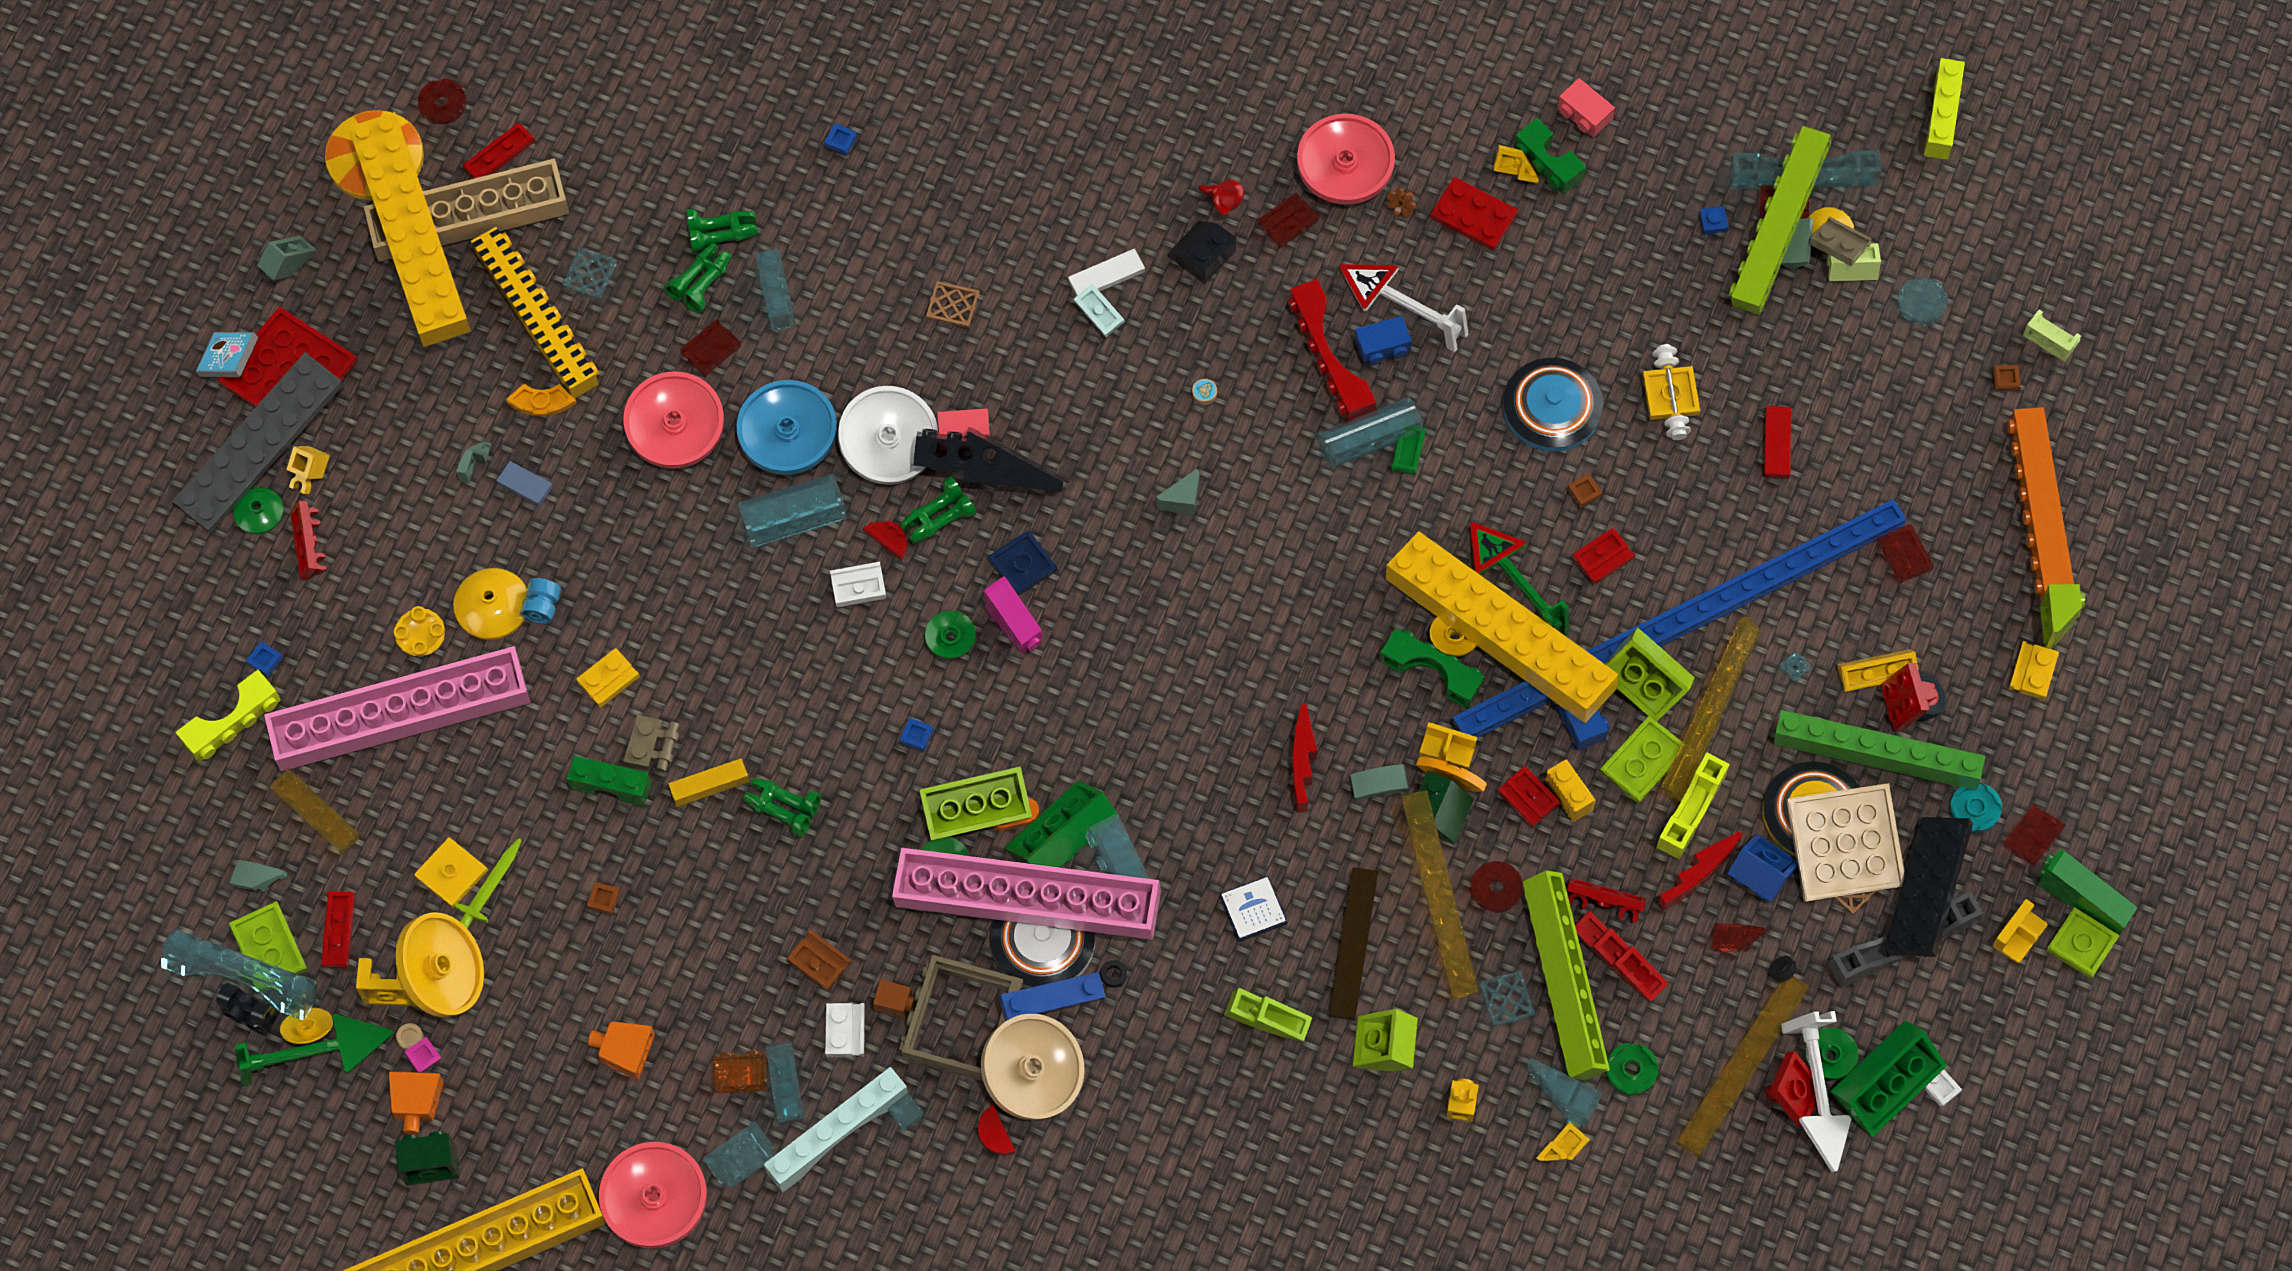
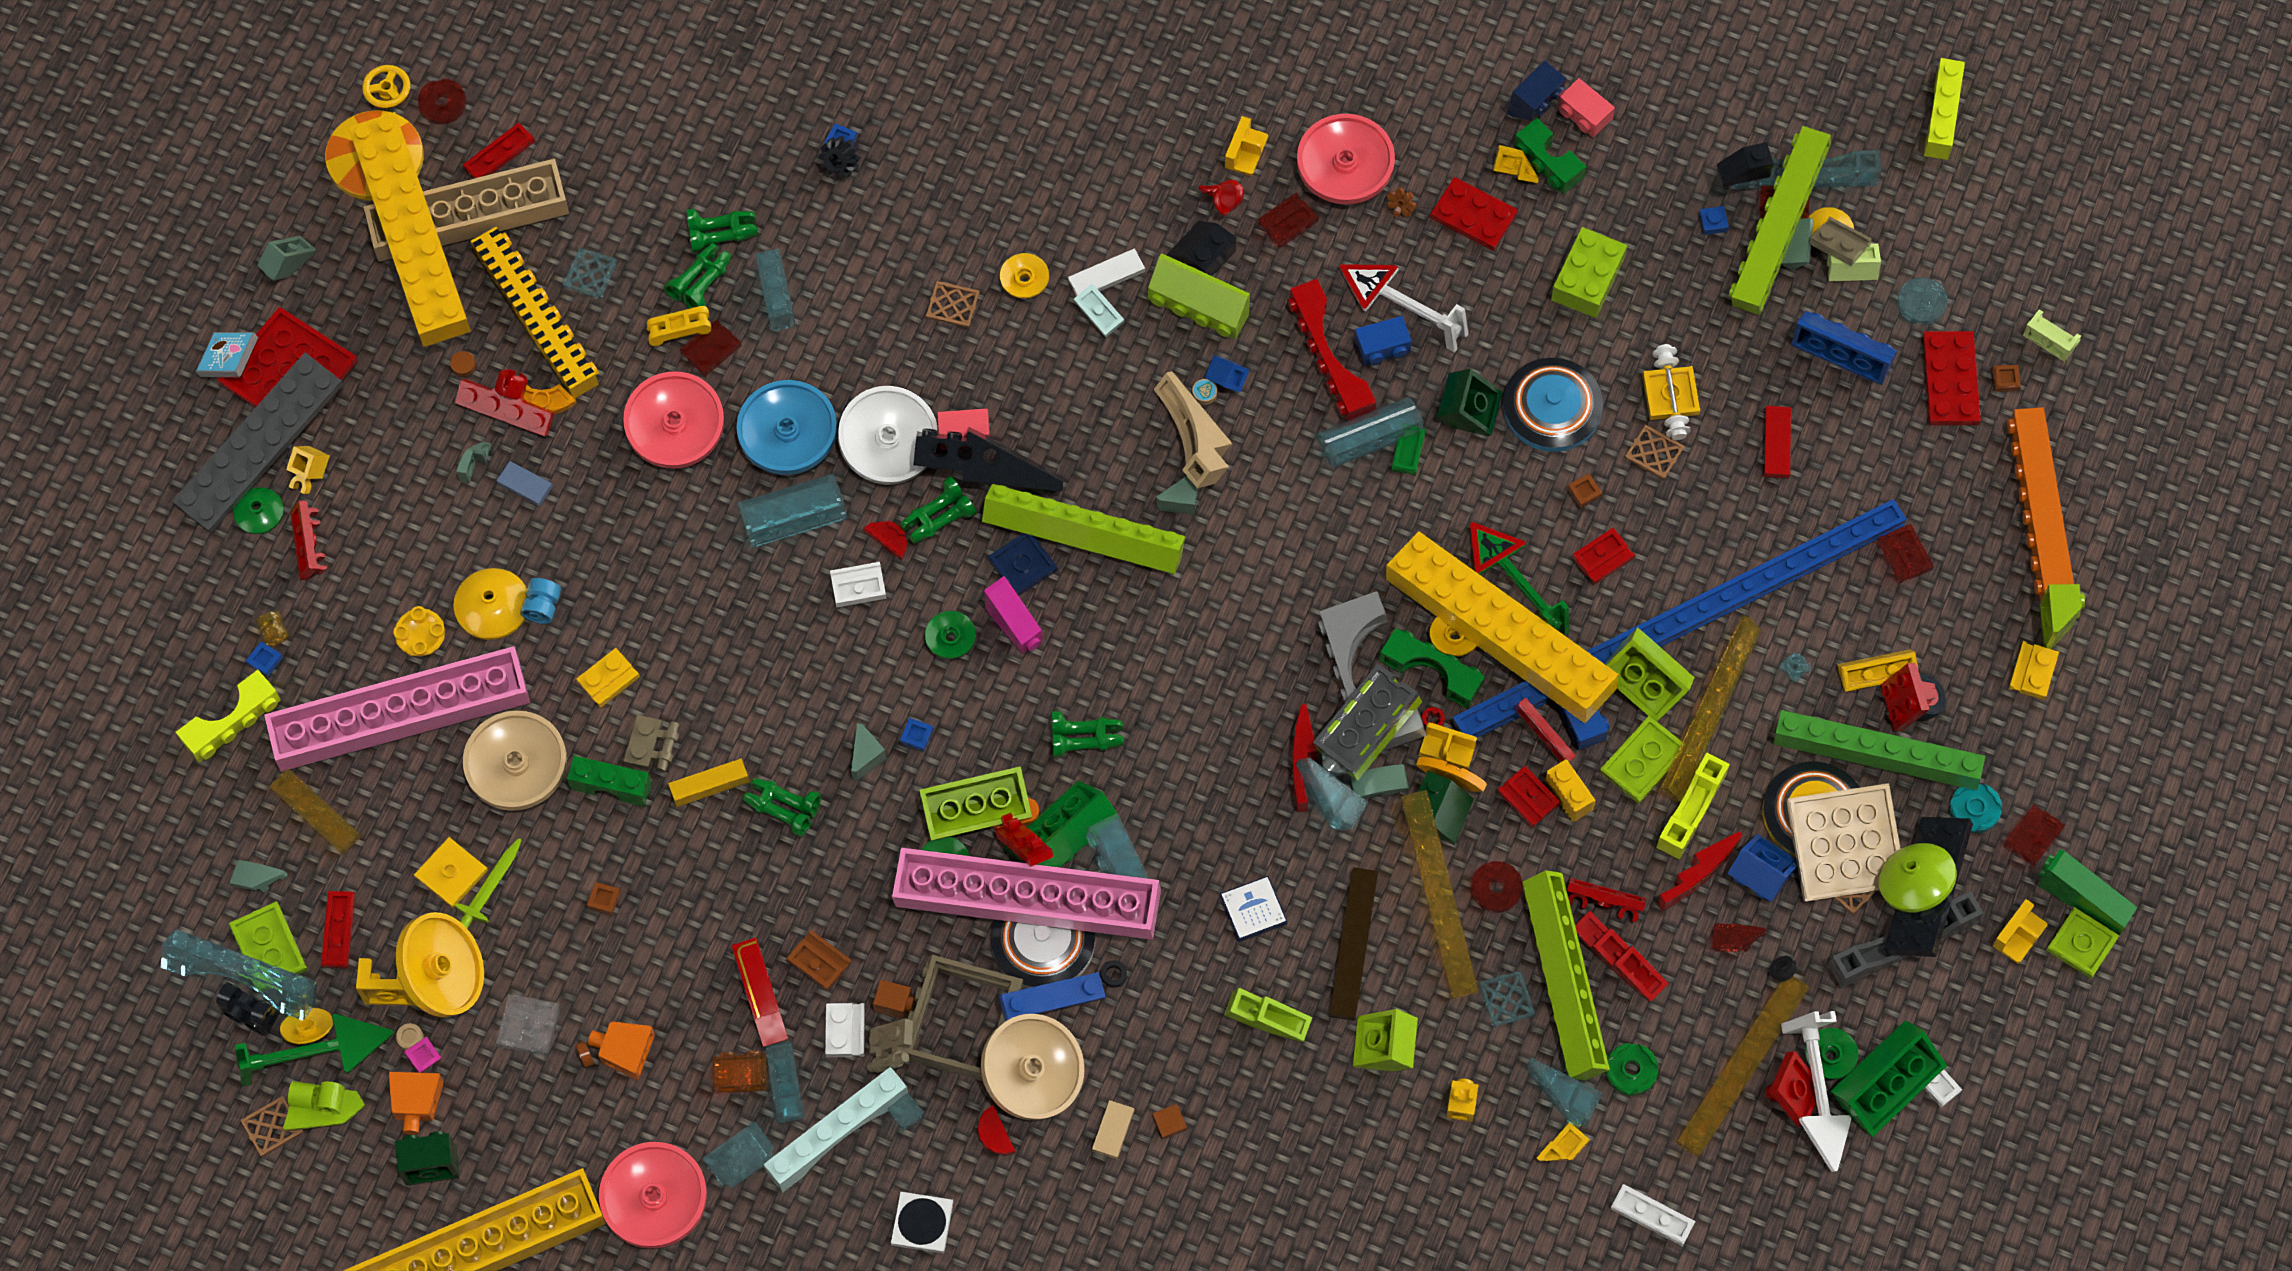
none -> medium nougat window [241,1096,304,1157]
none -> clear yellow wheel [256,611,289,646]
none -> lime panel [283,1081,365,1131]
none -> yellow piece [362,65,410,108]
none -> dark orange tile [450,351,476,377]
none -> red plate [455,369,555,436]
none -> tan dish [463,711,567,811]
none -> clear plate [496,994,561,1056]
none -> dark orange tile [575,1041,595,1068]
none -> yellow plate [646,306,711,346]
none -> red slope [731,937,788,1047]
none -> black gear [818,136,861,179]
none -> sand green slope [851,723,886,781]
none -> dark tan plate [867,1018,913,1073]
none -> tile [891,1192,954,1254]
none -> lime brick [982,484,1185,574]
none -> red plate [995,813,1054,867]
none -> yellow dish [1000,253,1049,298]
none -> green piece [1051,711,1124,758]
none -> tan tile [1092,1100,1135,1159]
none -> lime slope [1148,253,1250,339]
none -> dark orange tile [1153,1104,1187,1140]
none -> tan arch [1154,371,1232,488]
none -> blue panel [1205,355,1250,392]
none -> yellow panel [1225,116,1268,176]
none -> clear light blue slope [1296,758,1368,830]
none -> dark grey piece [1313,663,1422,781]
none -> light grey arch [1318,591,1427,751]
none -> red bush [1422,707,1445,730]
none -> dark green slope [1437,369,1503,436]
none -> dark blue slope [1507,60,1567,121]
none -> red tile [1514,697,1576,762]
none -> lime brick [1551,227,1627,319]
none -> white tile [1611,1184,1695,1247]
none -> medium nougat window [1625,424,1685,480]
none -> black slope [1716,142,1774,187]
none -> blue slope [1791,311,1897,385]
none -> lime dish [1879,843,1957,912]
none -> red plate [1923,331,1981,425]

